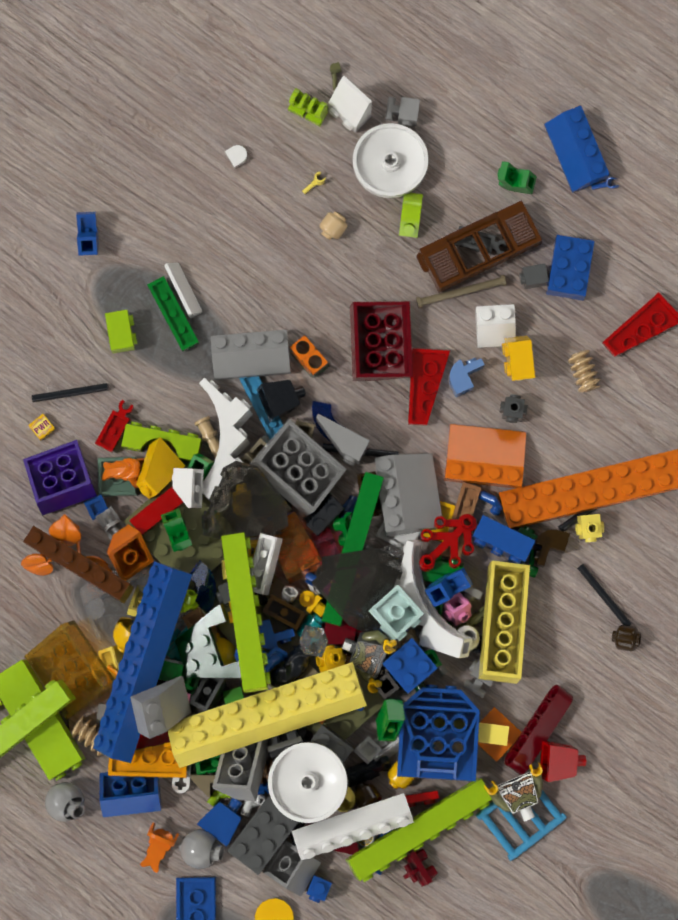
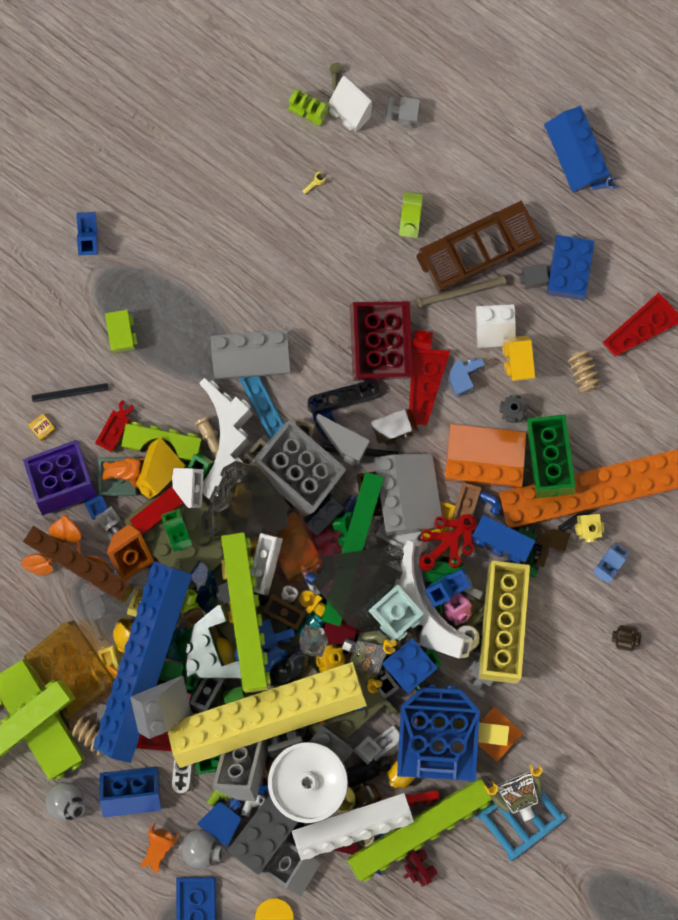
light orange wing [108,742,187,778] -> none
green plate [147,276,199,352] -> none
white slope [165,262,202,318] -> none
dark tan slope [191,772,216,798] -> none
white tile [225,145,247,168] -> none
black torso [257,380,306,423] -> none
orange piece [290,335,330,378] -> none
blue brick [306,874,332,903] -> none
tan head [320,211,347,240] -> none
white dish [353,123,428,198] -> none
green brick [376,699,405,741] -> none
dark grey plate [454,226,507,255] -> none
green brick [498,161,537,194] -> none
dark red beam [504,685,573,775] -> none
red torso [541,741,587,782] -> none
black bar [577,564,632,626] -> none
none -> black beam [307,380,379,414]
none -> brick [371,409,419,446]
none -> red plate [412,330,433,350]
none -> green brick [527,415,575,499]
none -> medium blue brick [593,542,630,584]

